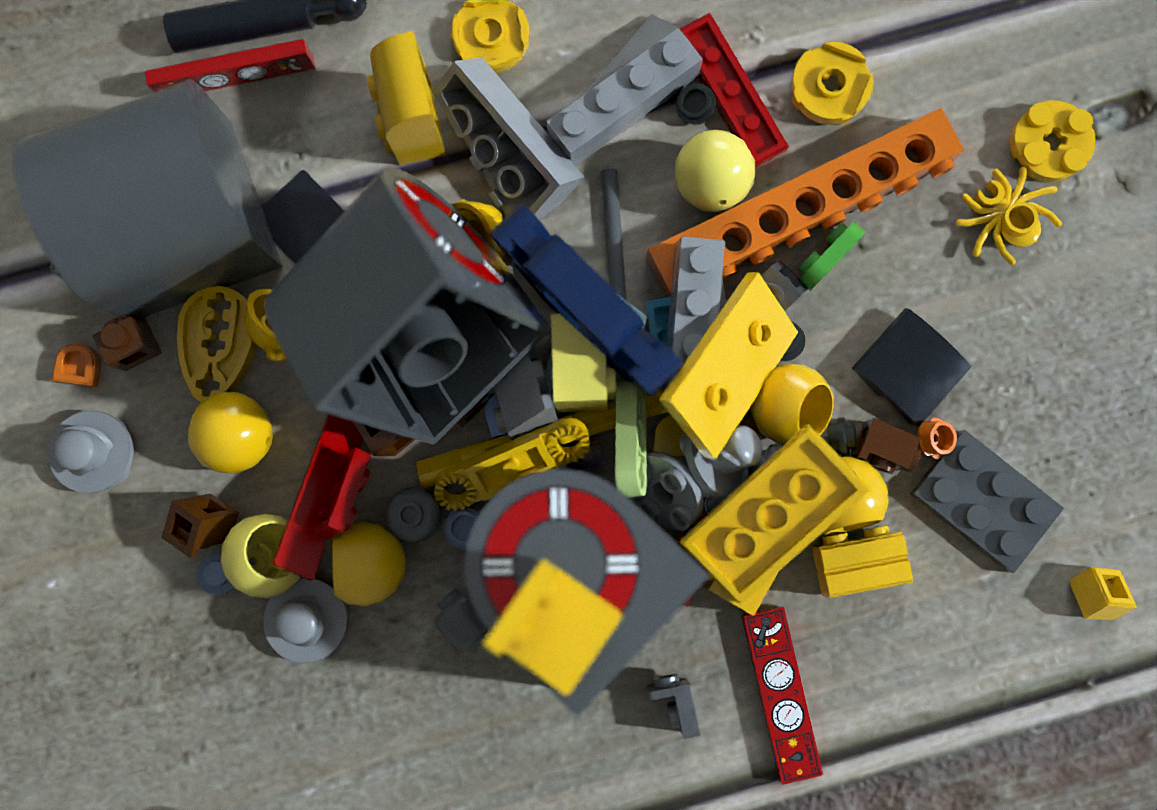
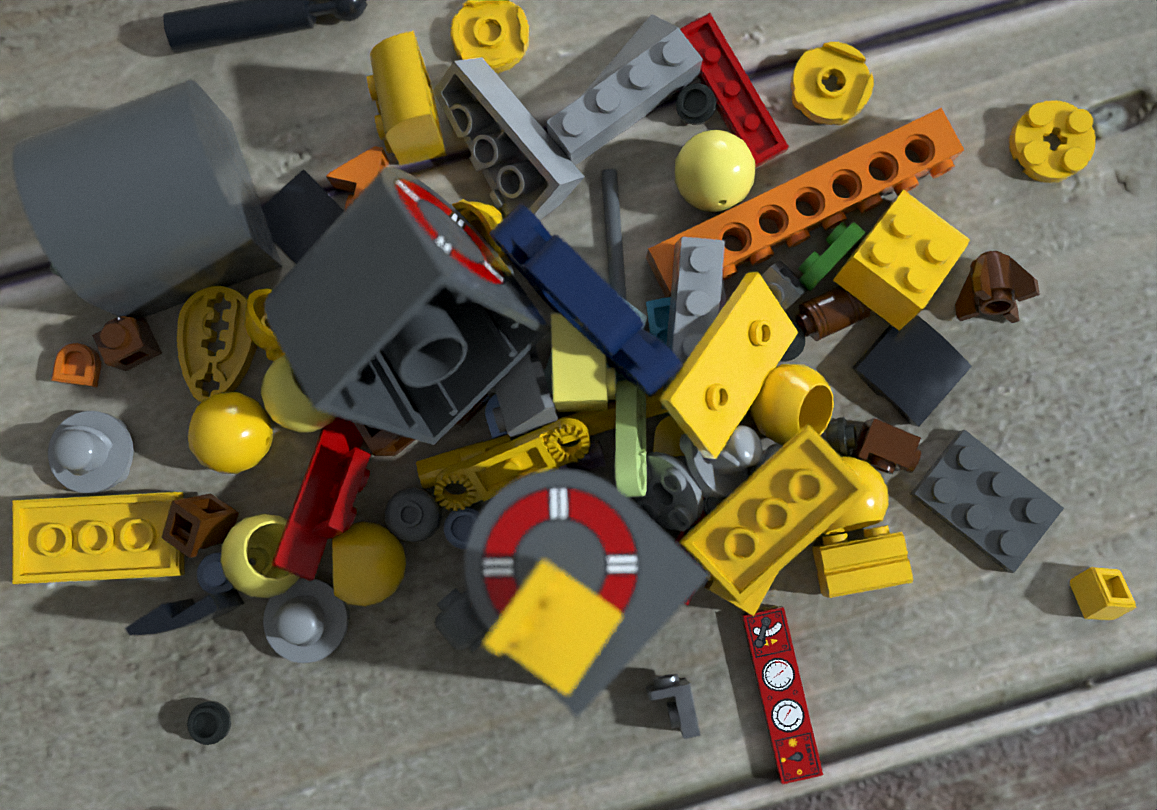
red tile [145,39,316,92] -> none
orange plate [917,418,957,459] -> none
yellow animal [956,166,1062,265] -> none
none -> yellow plate [12,492,185,584]
none -> black slope [125,590,245,636]
none -> pearl dark grey plate [187,701,231,745]
none -> light yellow helmet [261,355,336,433]
none -> orange slope [326,146,390,211]
none -> reddish brown head [796,286,873,341]
none -> yellow brick [833,189,970,331]
none -> reddish brown brick [955,251,1040,323]

